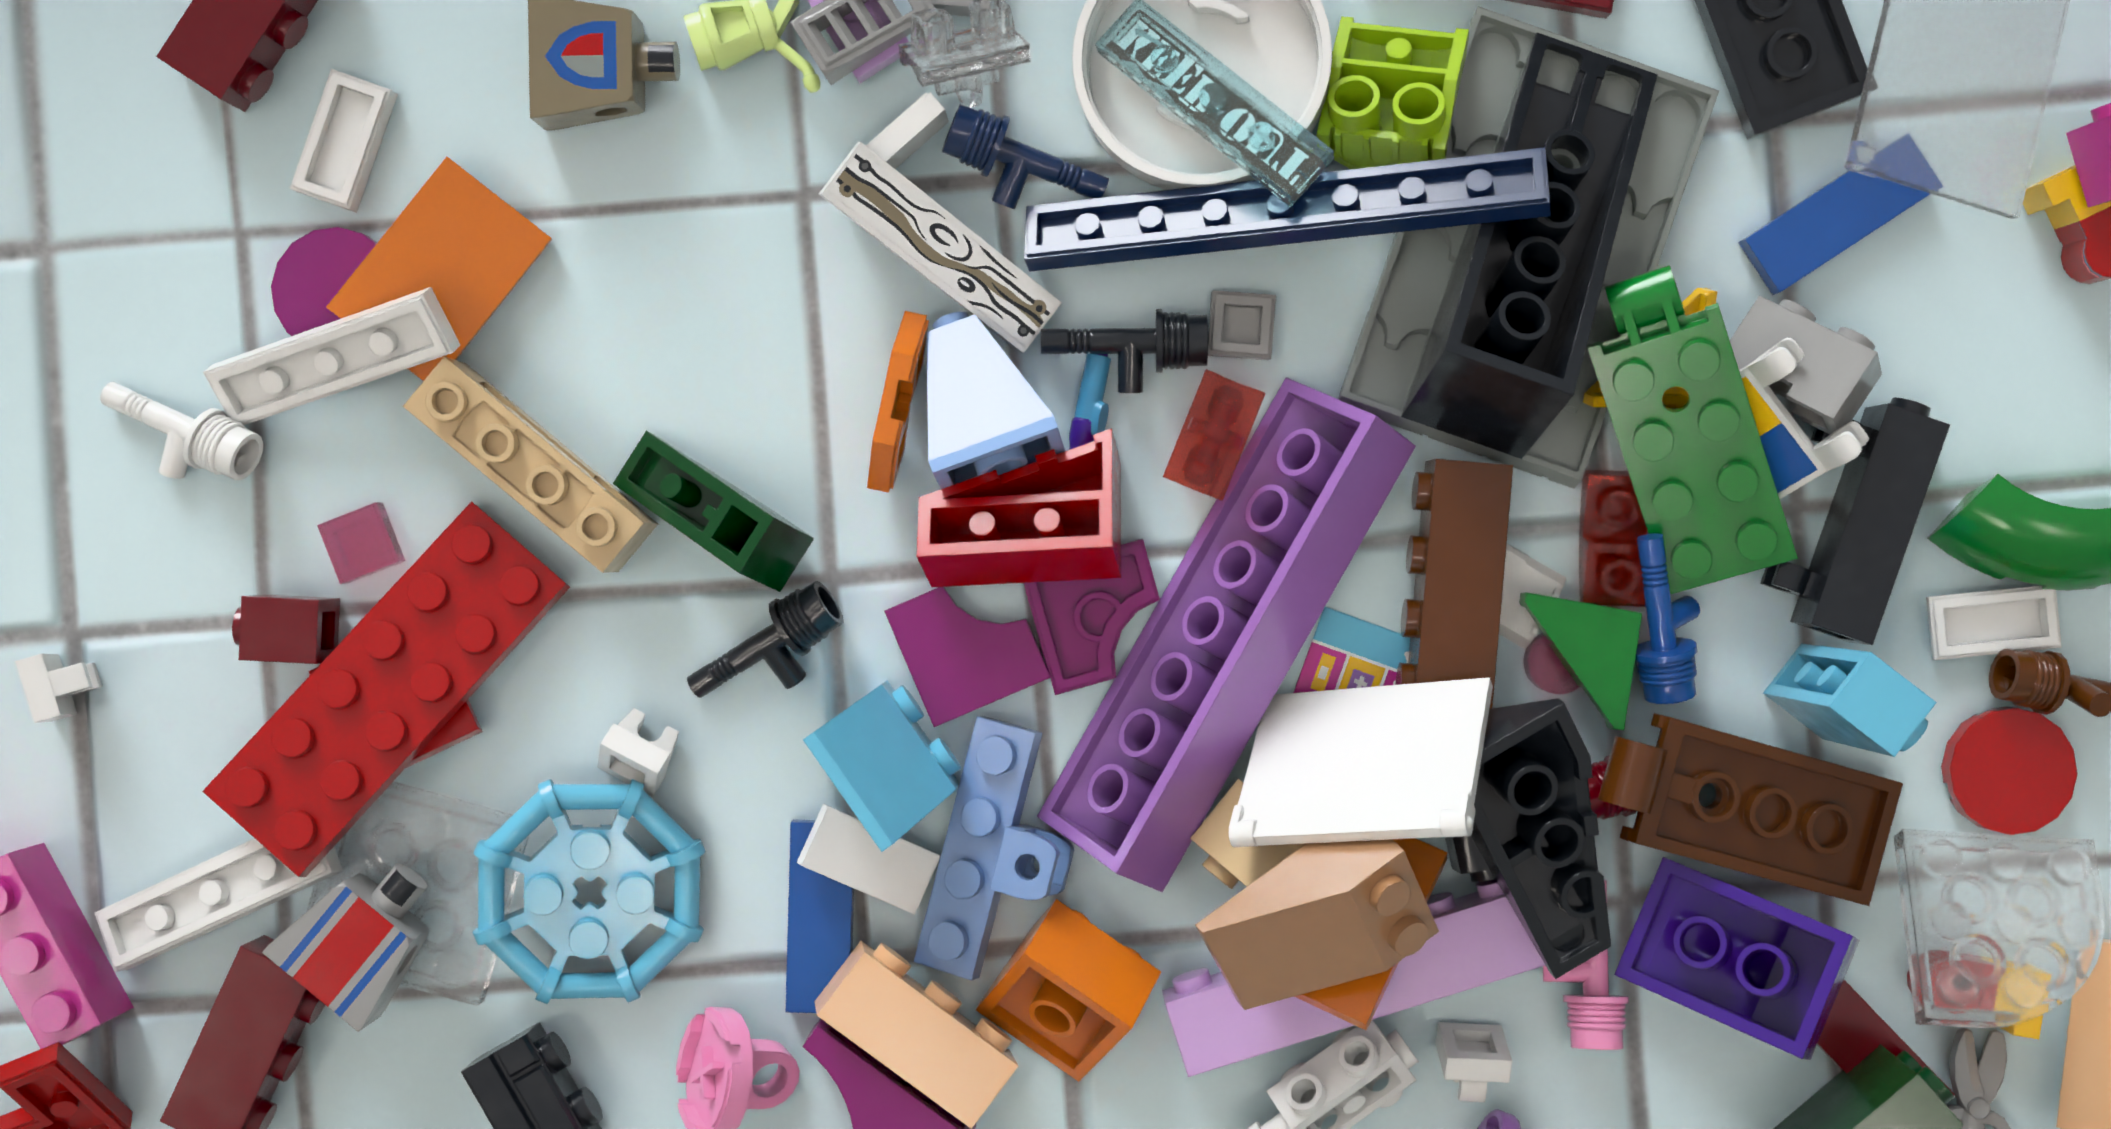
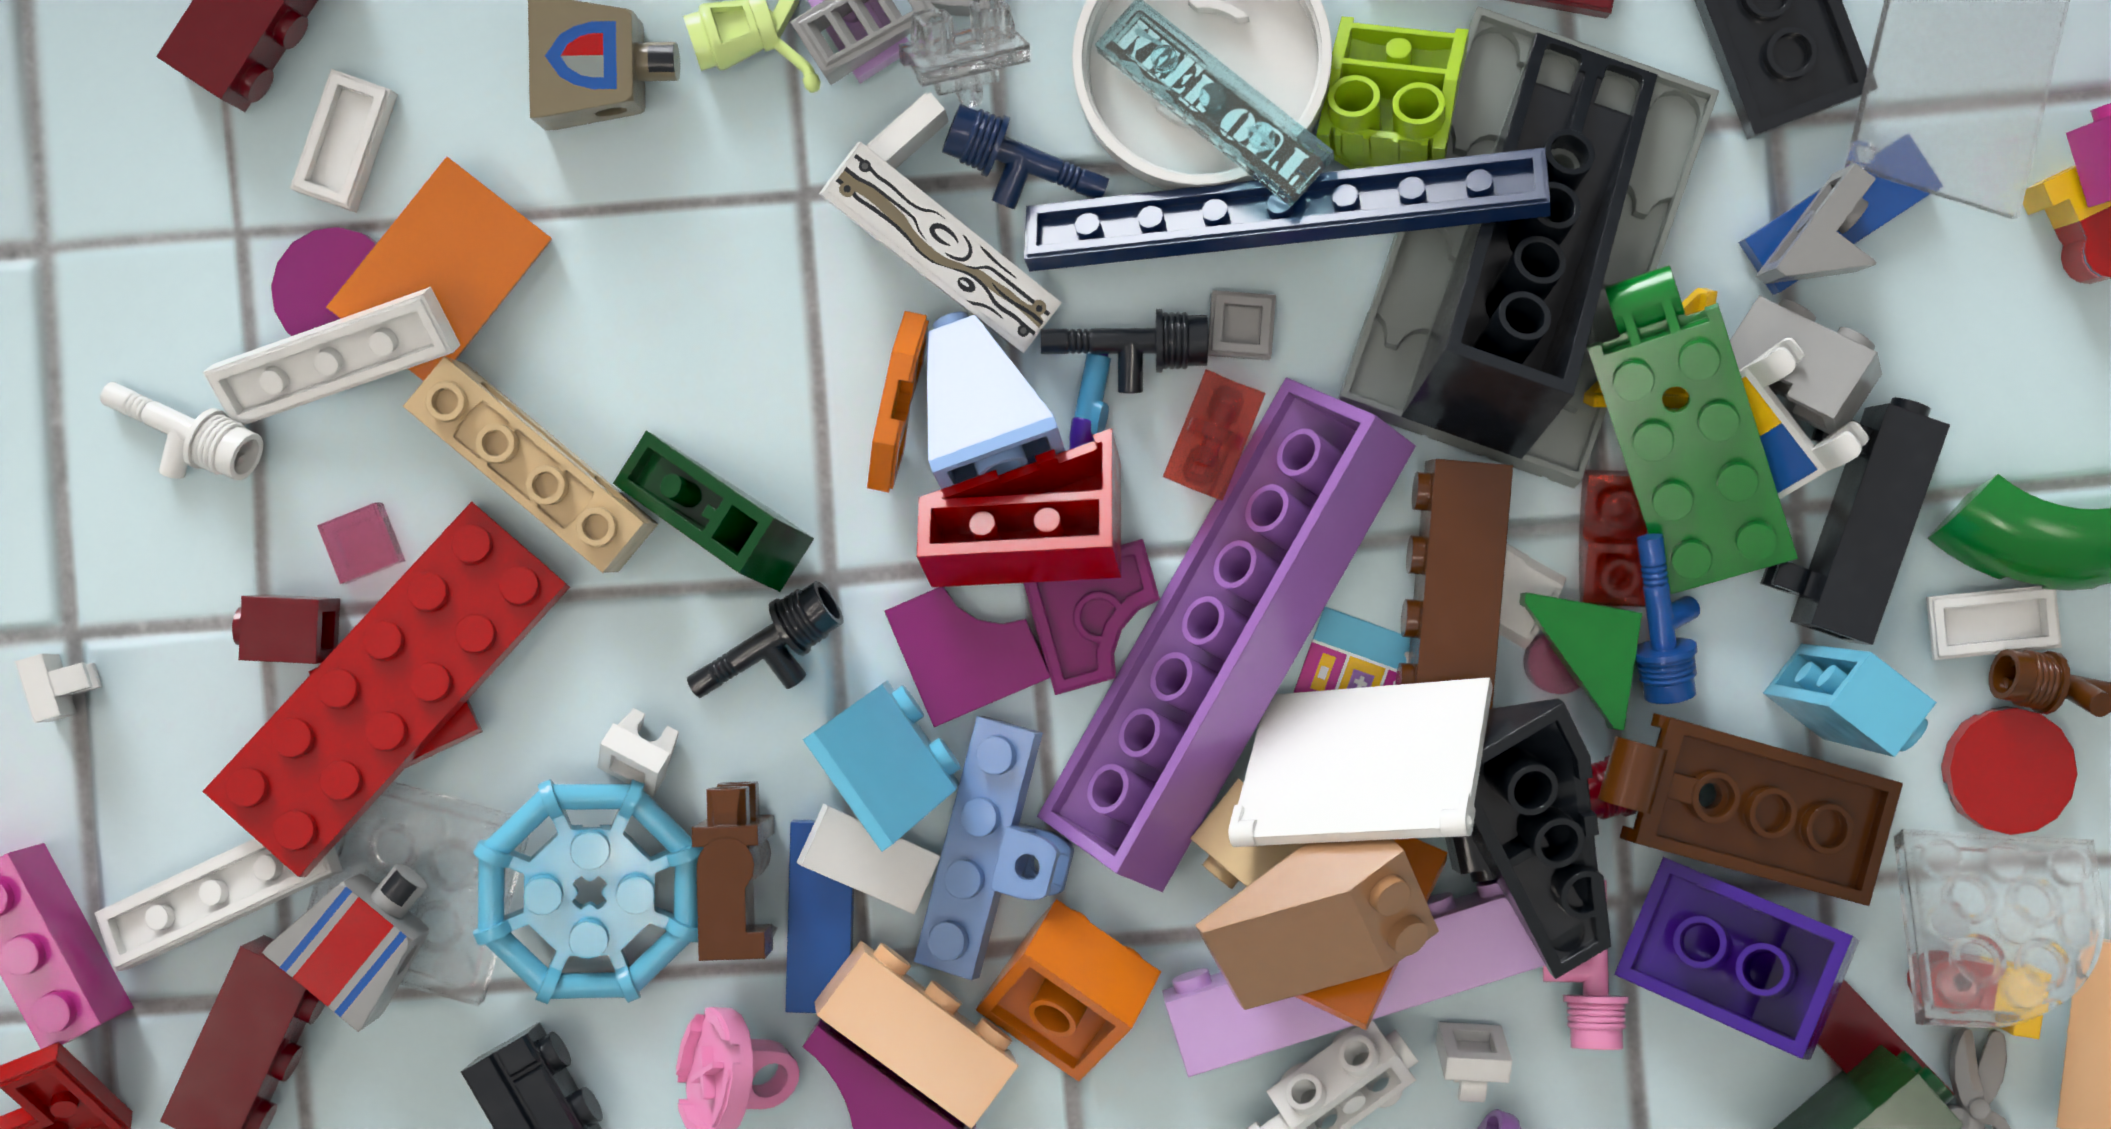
none -> reddish brown hips [692,781,777,961]
none -> light grey slope [1755,163,1876,284]

